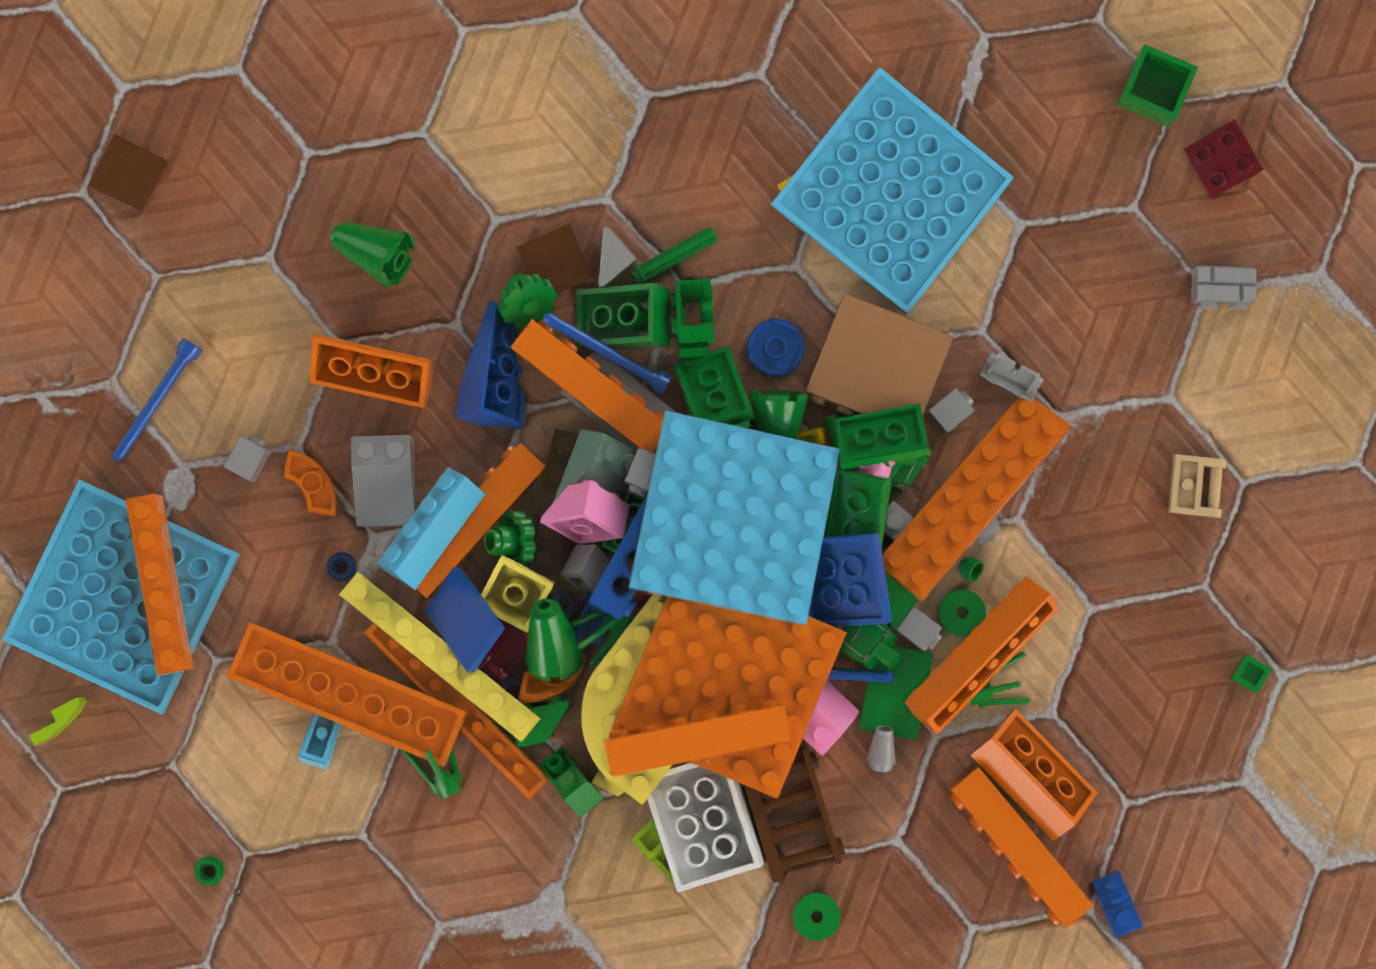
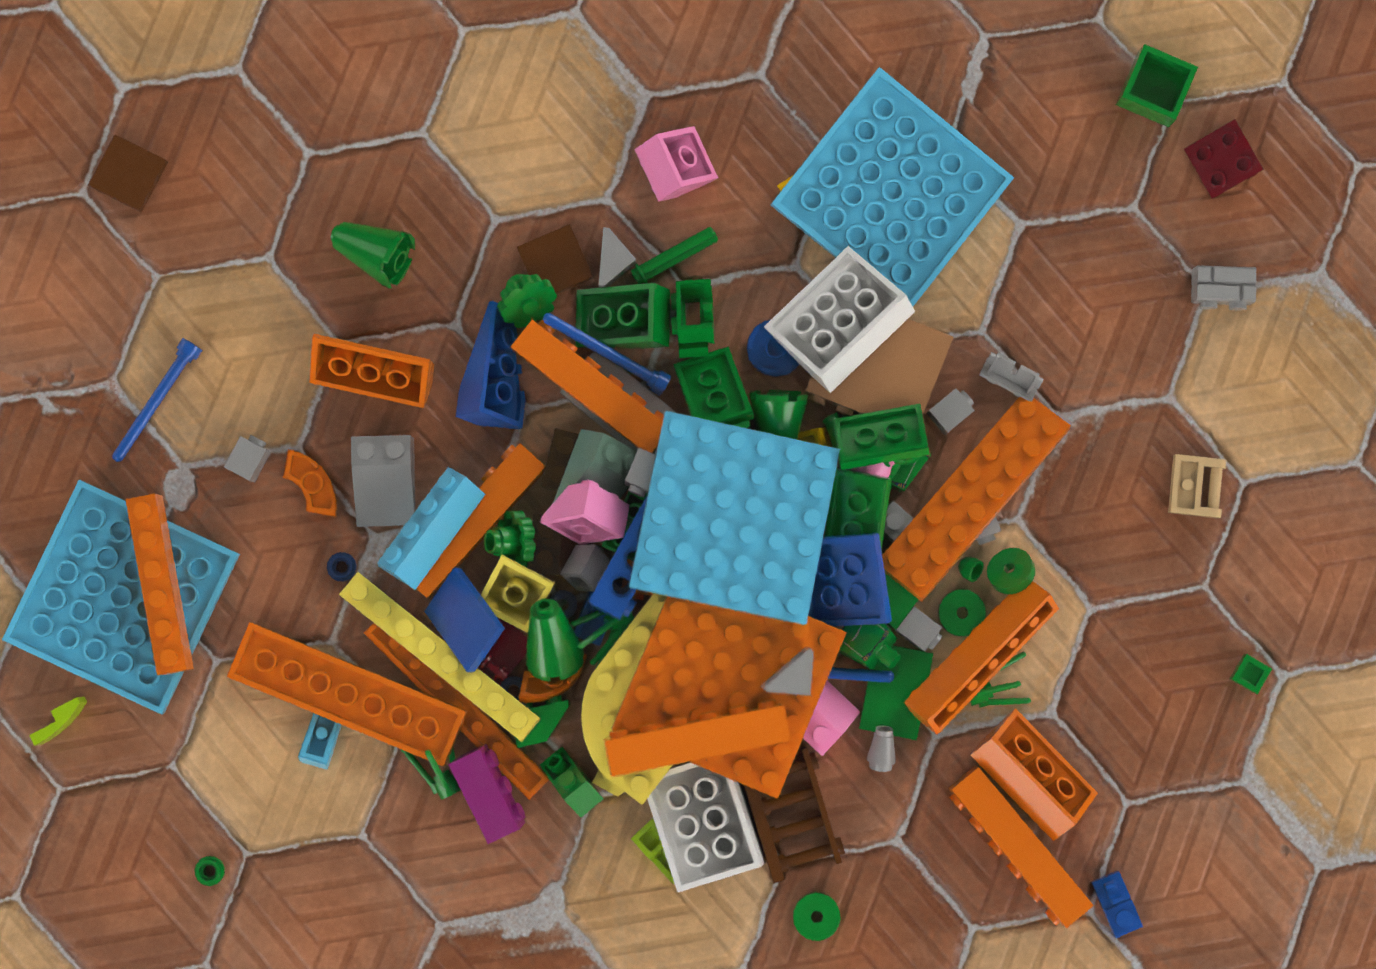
none -> magenta brick [448,744,526,844]
none -> bright pink slope [634,126,718,202]
none -> light grey slope [761,647,814,695]
none -> white slope [764,246,915,393]
none -> green piece [987,548,1036,594]

